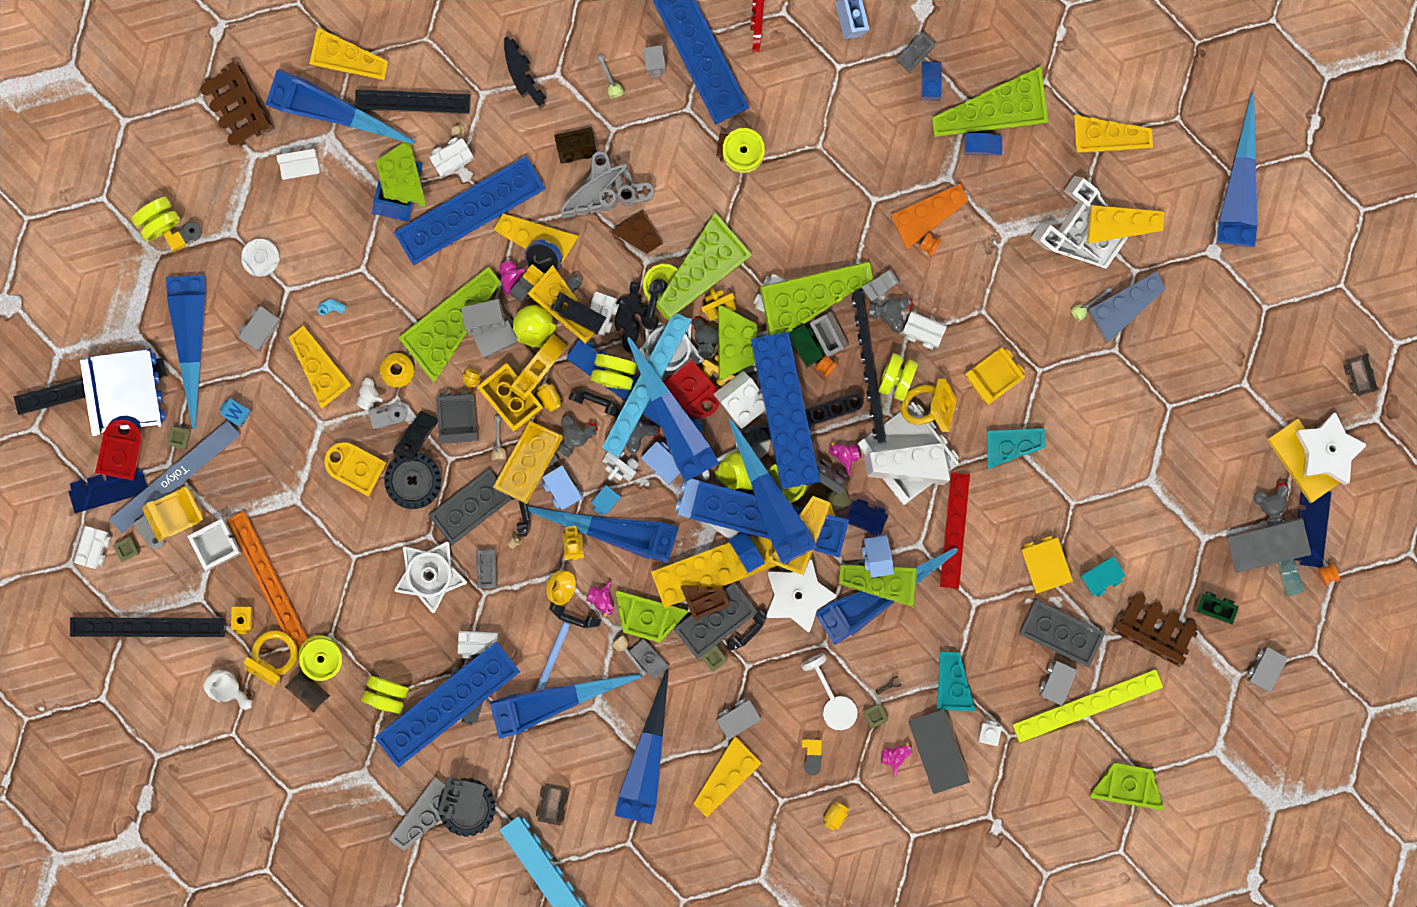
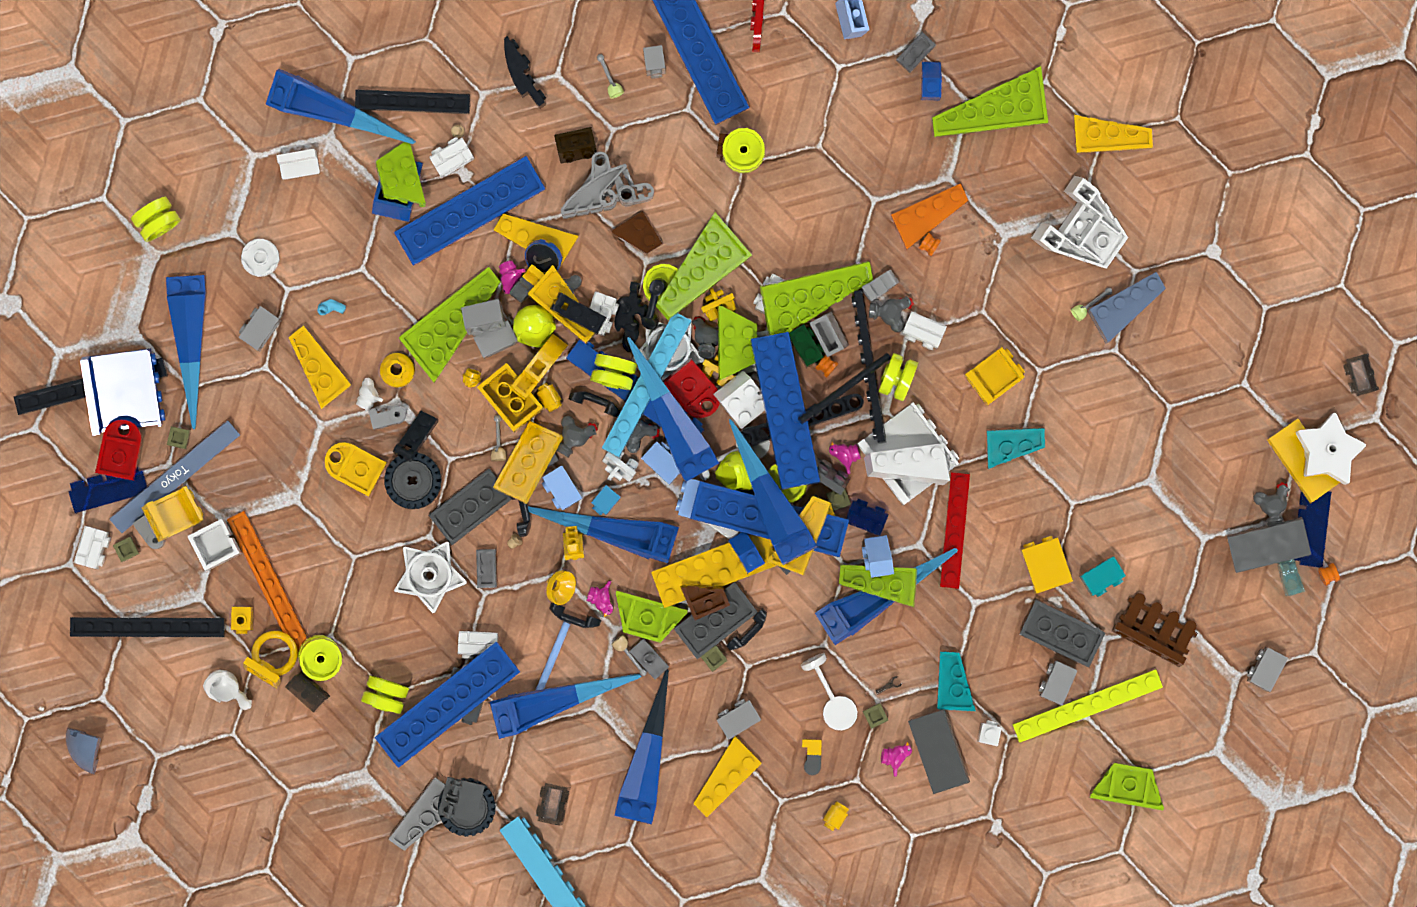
leg [163,222,202,253] -> none
reddish brown fence [200,61,275,147] -> none
dark azure brick [220,398,252,427] -> none
yellow wing [309,27,389,81] -> none
dark grey panel [435,391,478,444] -> none
white plate [766,559,836,632] -> none
yellow tile [900,379,957,432] -> none
blue slope [964,133,1002,156] -> none
yellow wing [1086,205,1165,244] -> none
dark green brick [1193,591,1239,625] -> none
blue plate [1216,93,1258,248] -> none
none -> sand blue brick [66,728,101,775]
none -> black bar [798,353,891,424]

